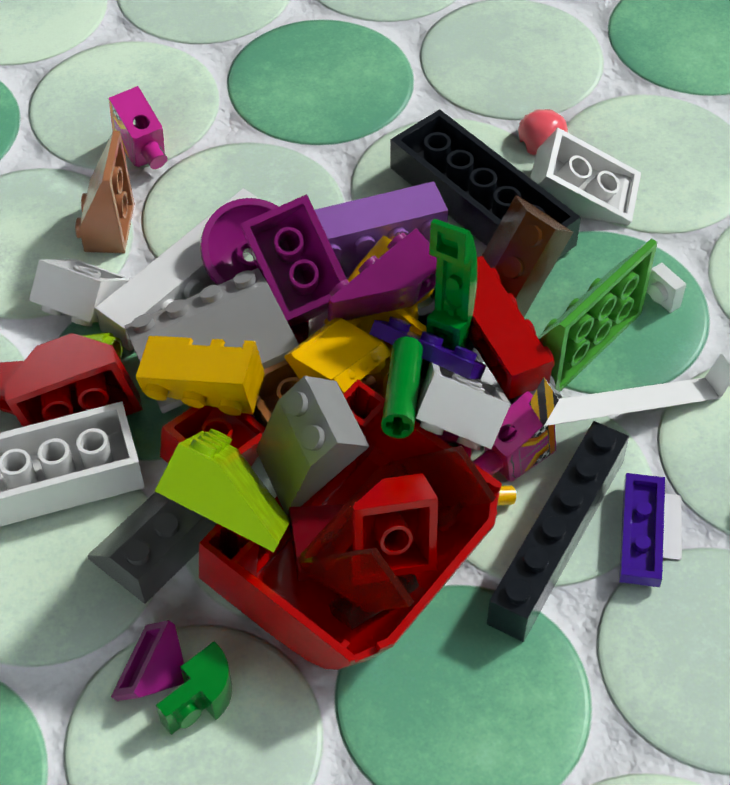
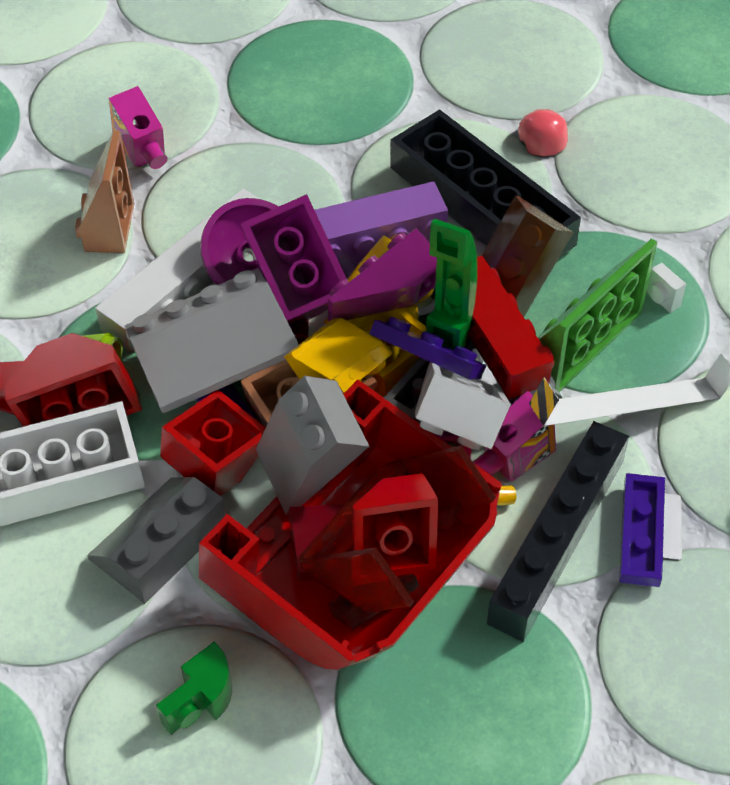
white slope [29,259,130,326] -> none
magenta slope [111,620,184,701] -> none
yellow wedge [136,336,265,416] -> none
lime slope [155,429,290,552] -> none
green piece [381,336,423,438] -> none
white slope [530,128,641,225] -> none

